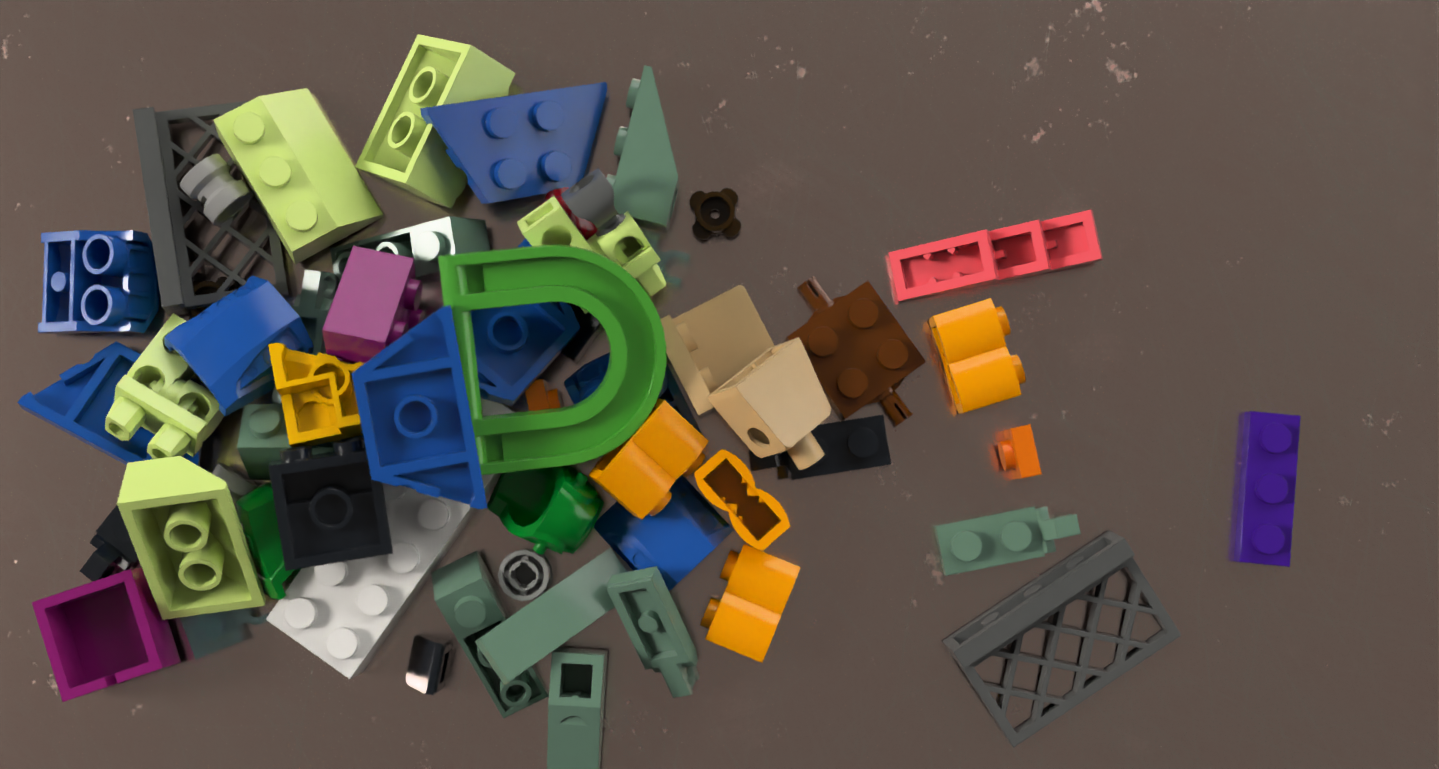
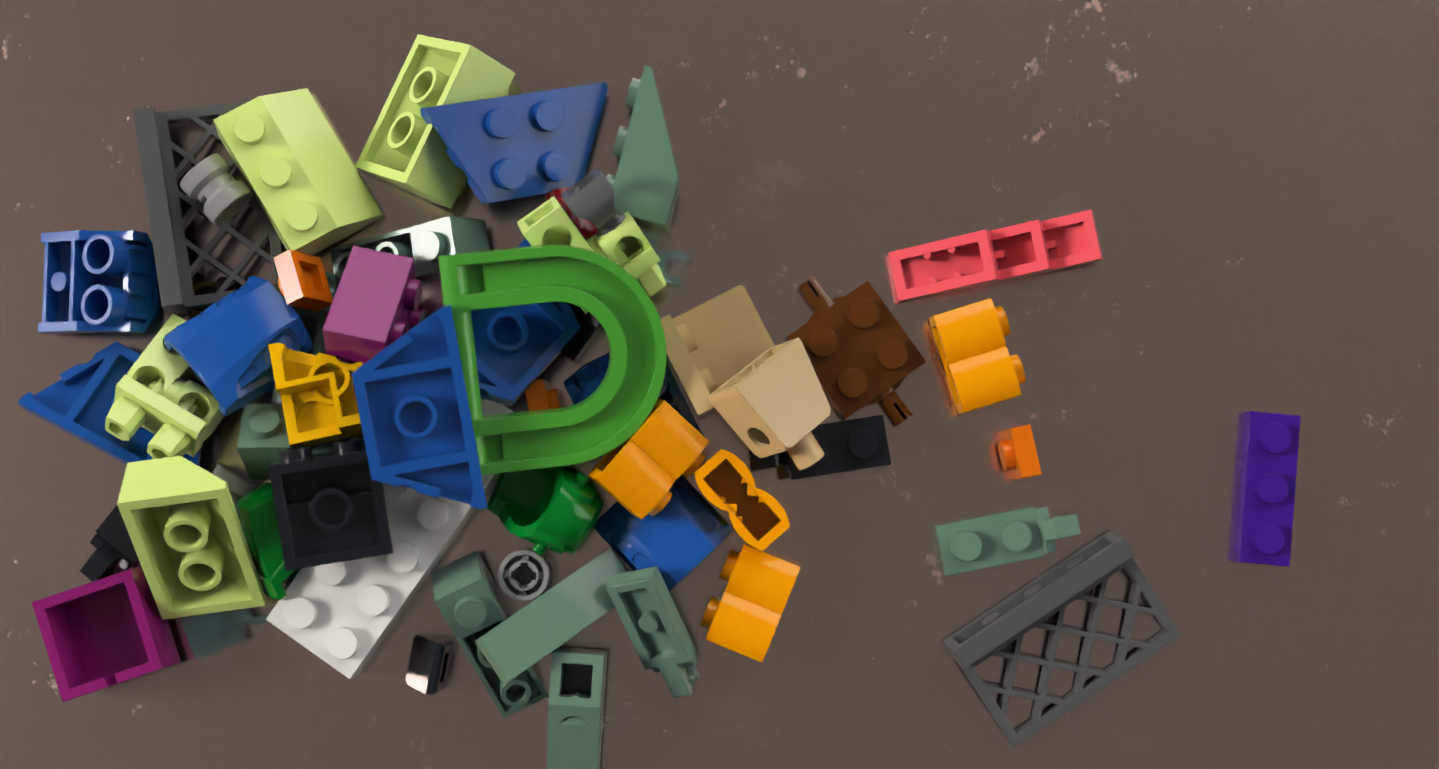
dark brown plate [689,188,741,240] -> none
none -> orange plate [274,249,333,311]

